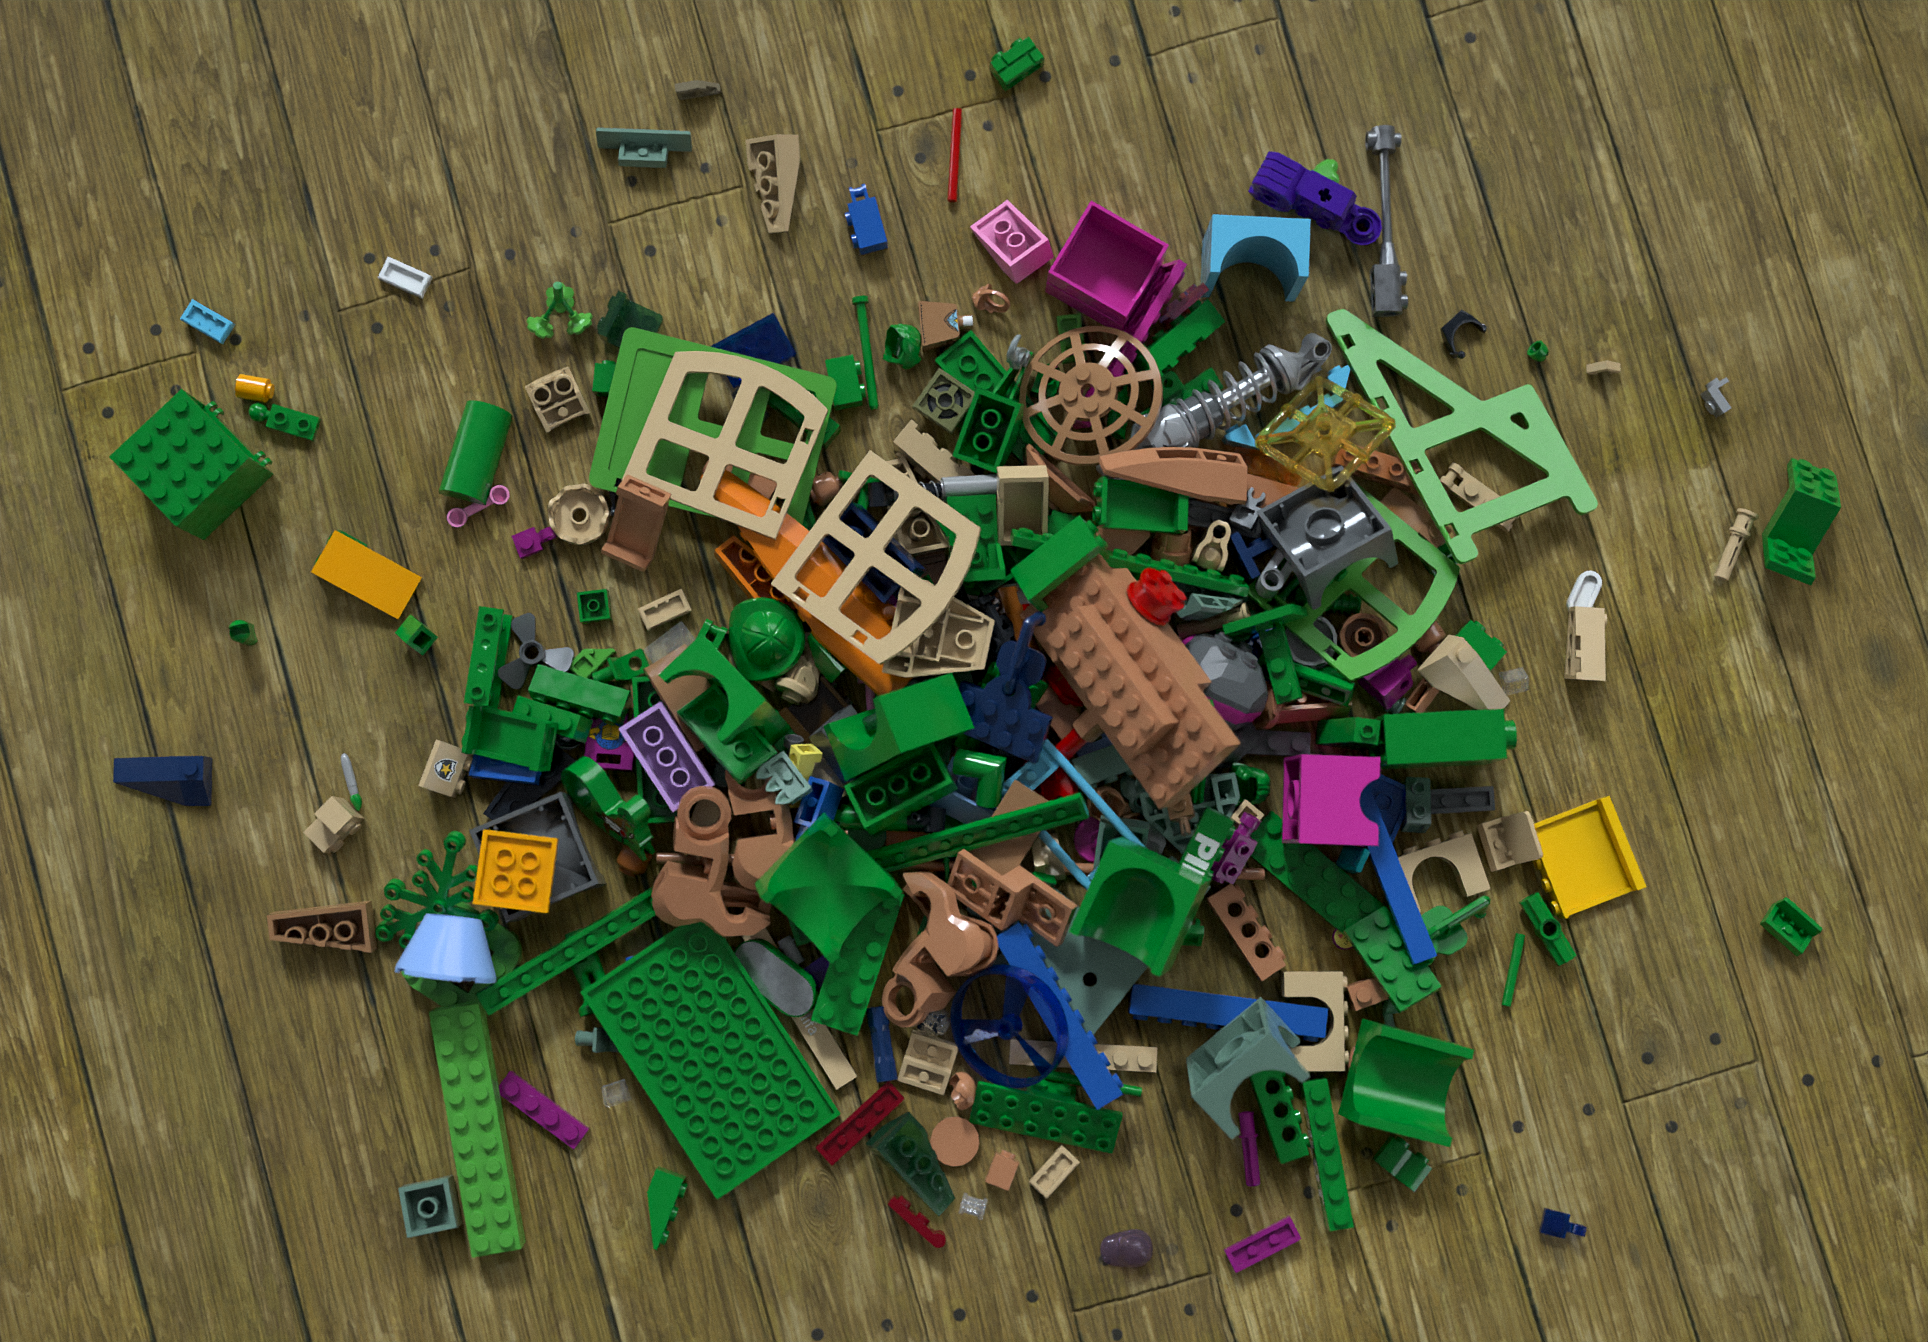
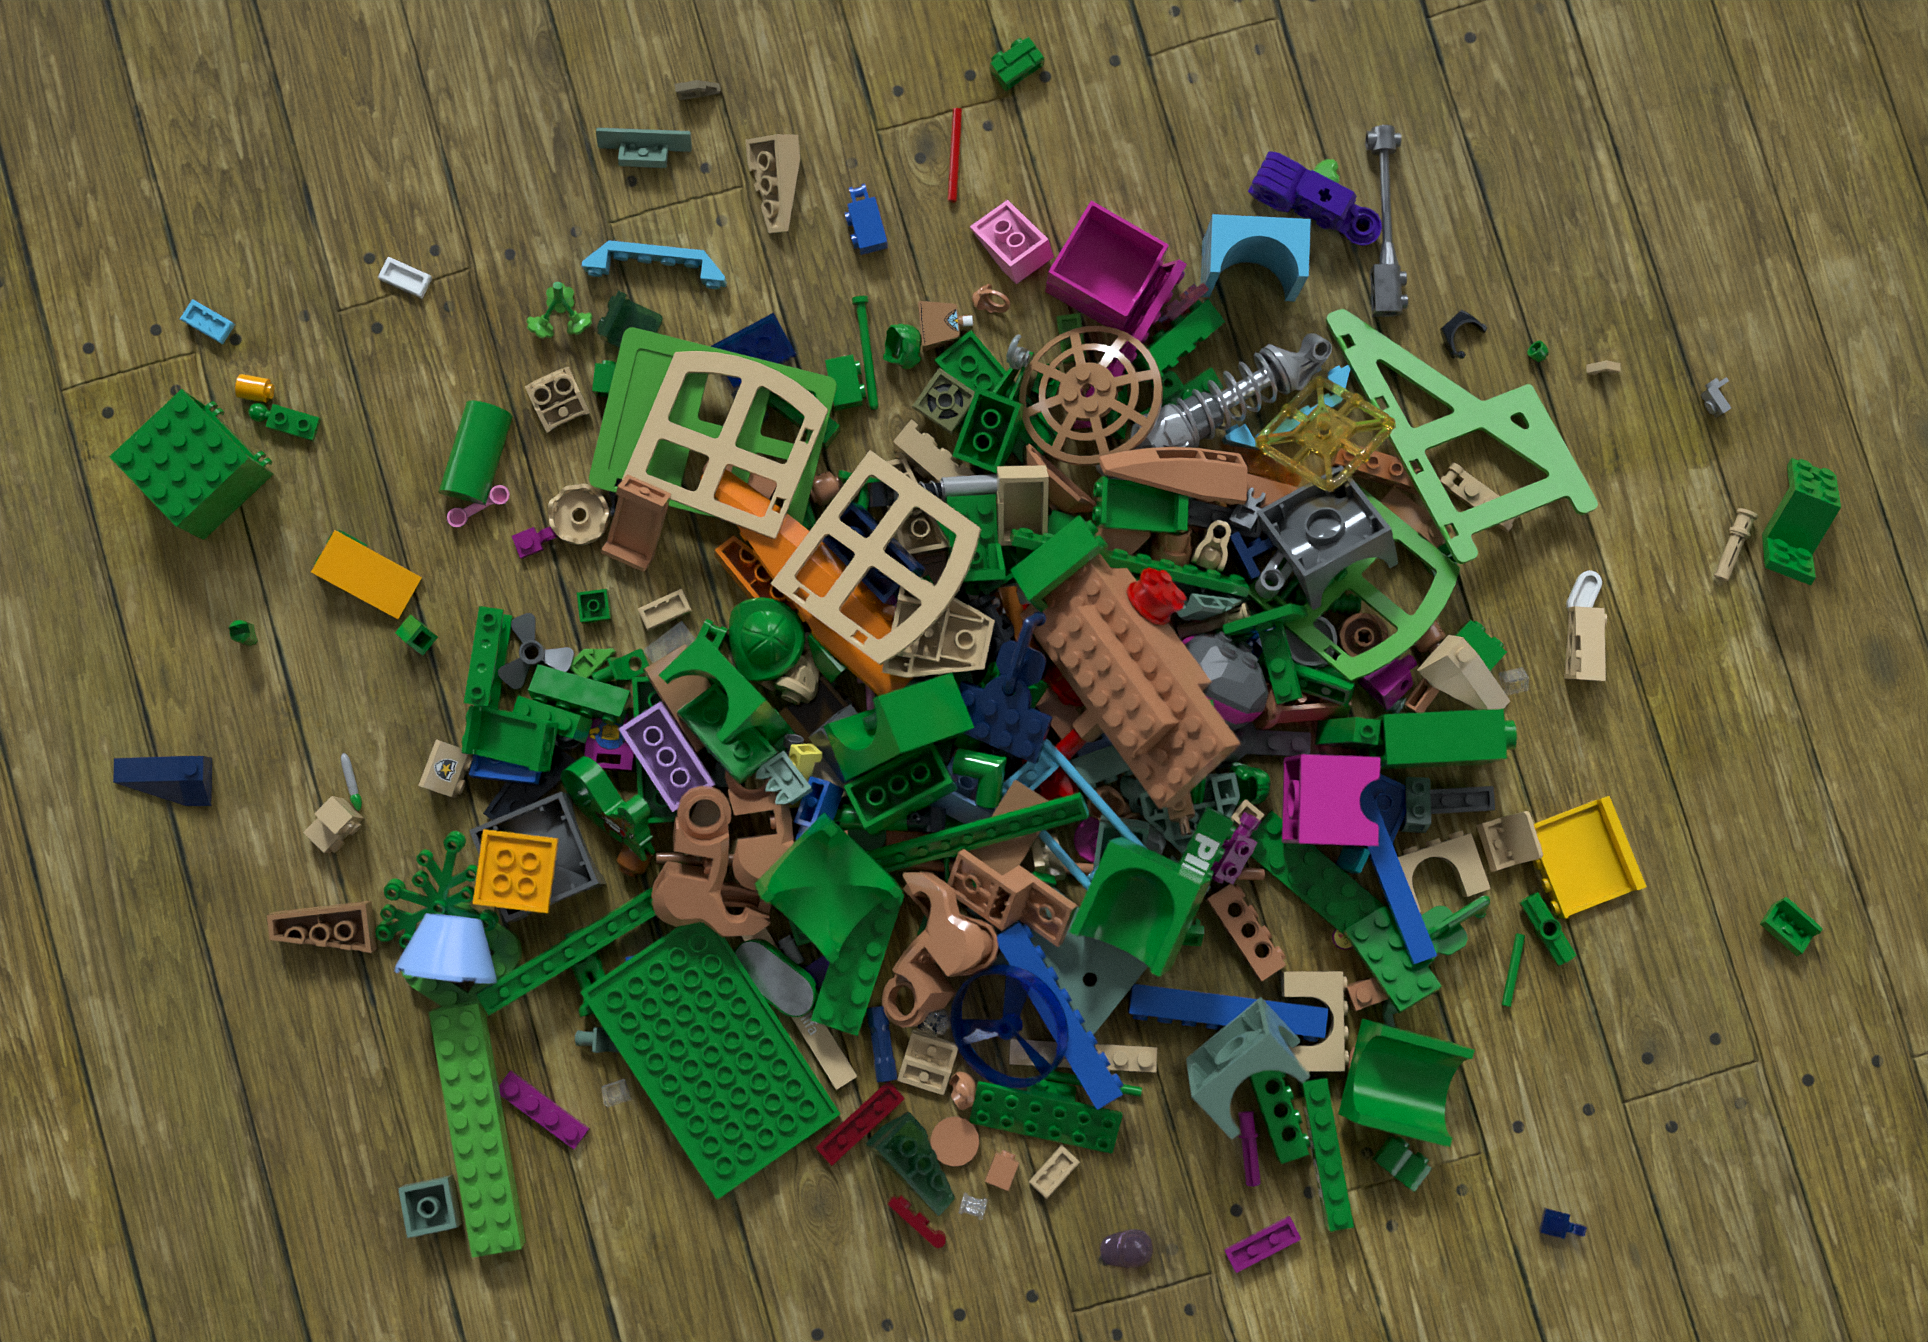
green slope [647,1166,688,1250] -> none
none -> medium azure slope [582,240,727,289]

